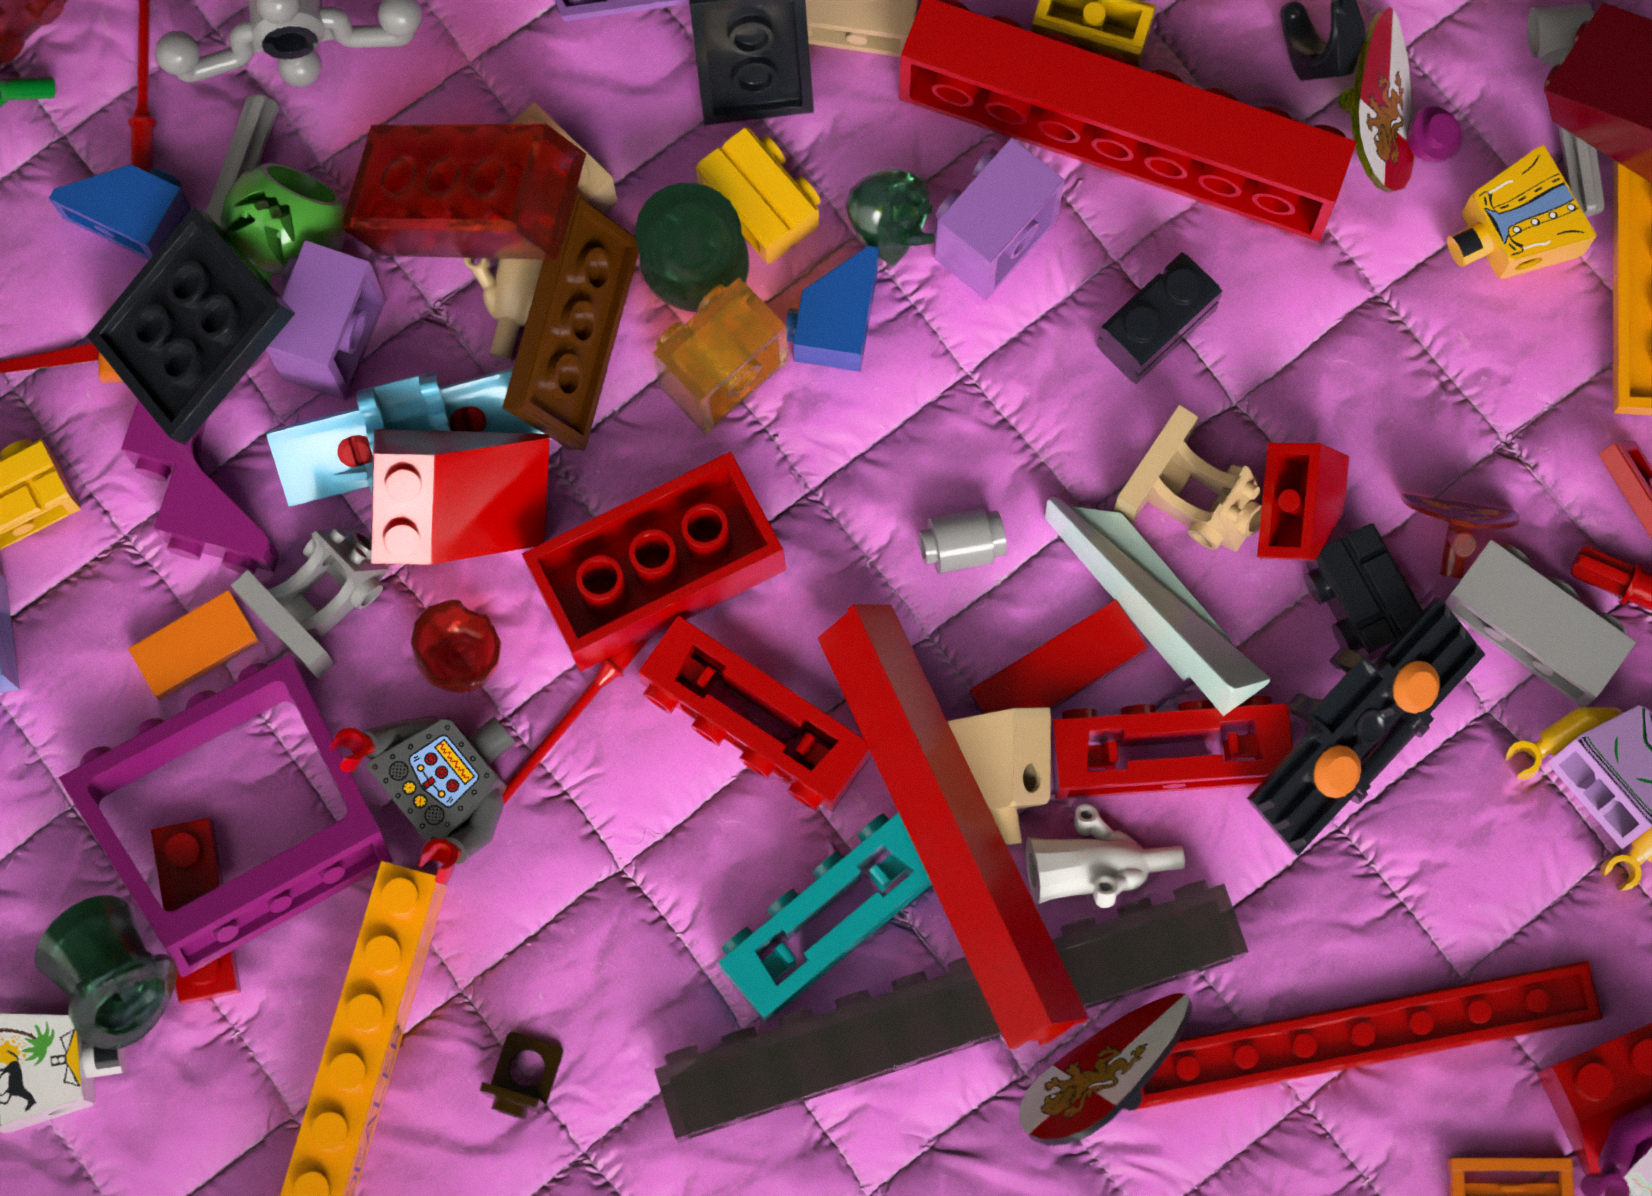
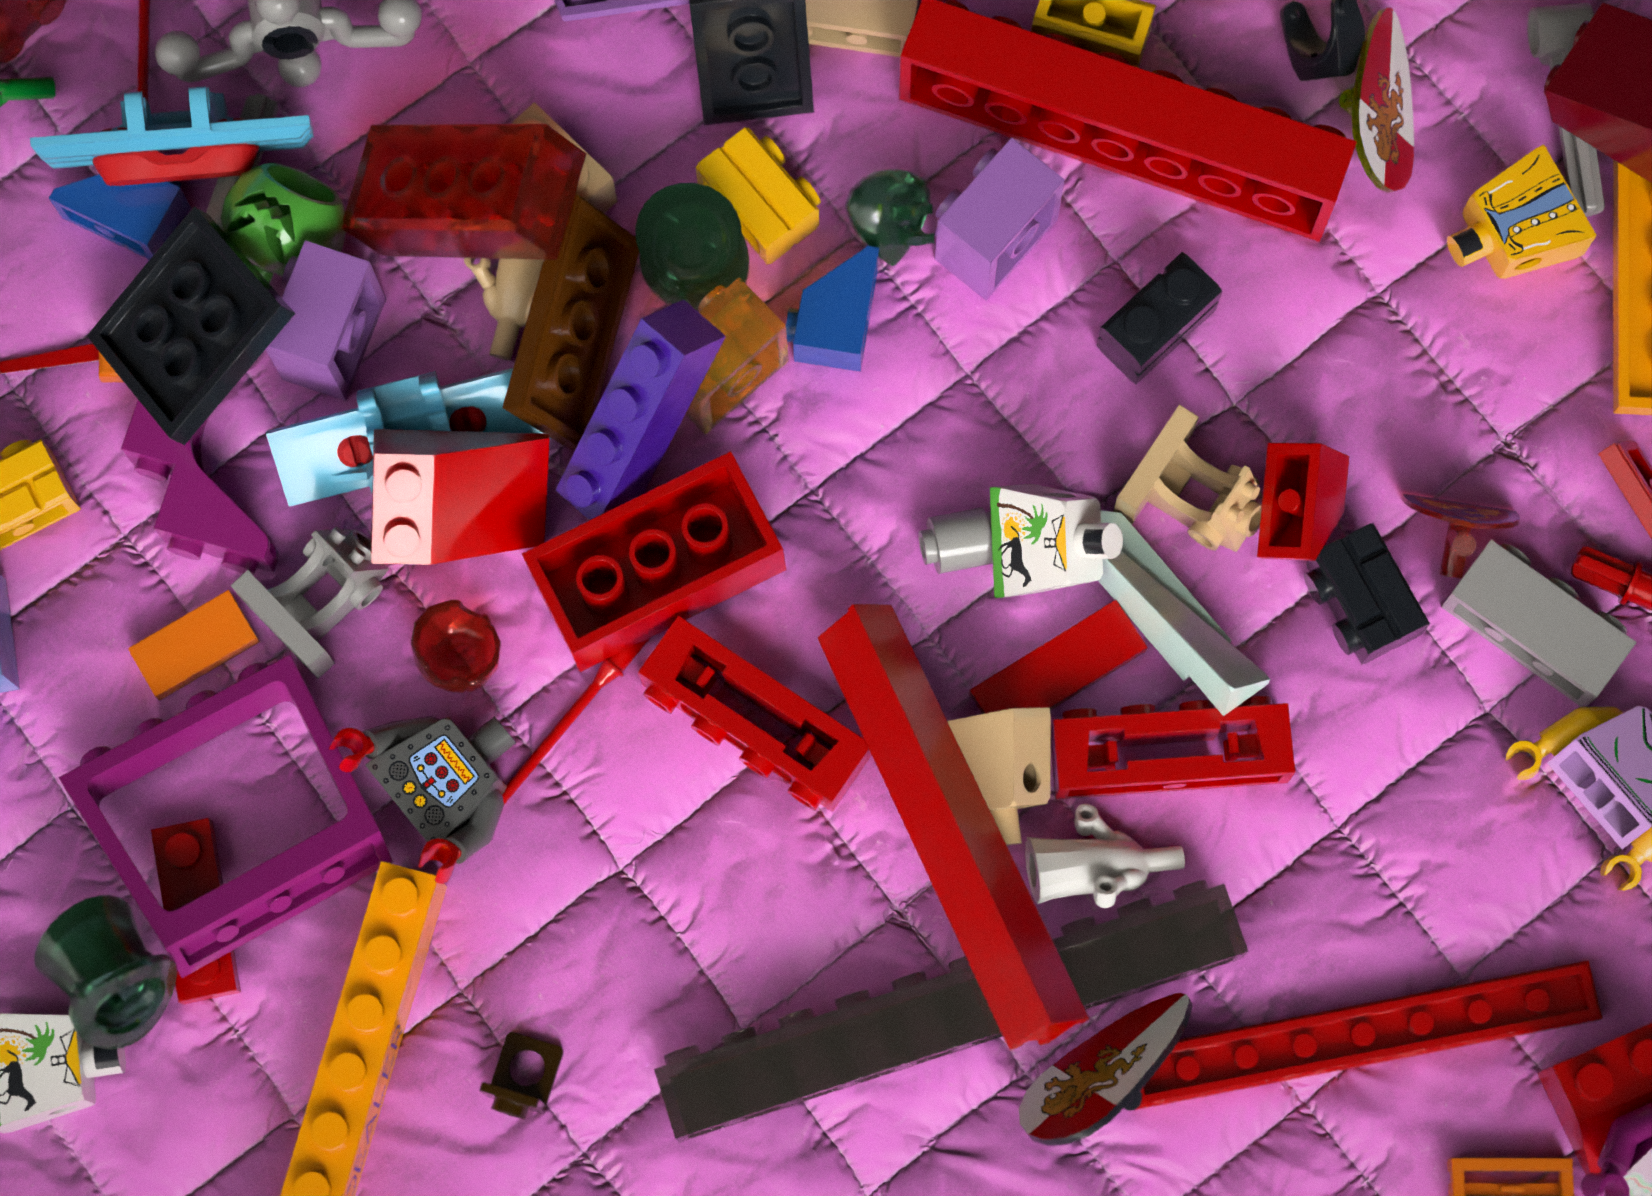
teal brick [718,812,932,1024] -> none
black piece [1247,596,1486,856] -> none
magenta plate [1407,106,1462,162] -> none
none -> medium azure piece [30,86,314,186]
none -> dark purple brick [555,299,726,520]
none -> white torso [990,484,1123,598]

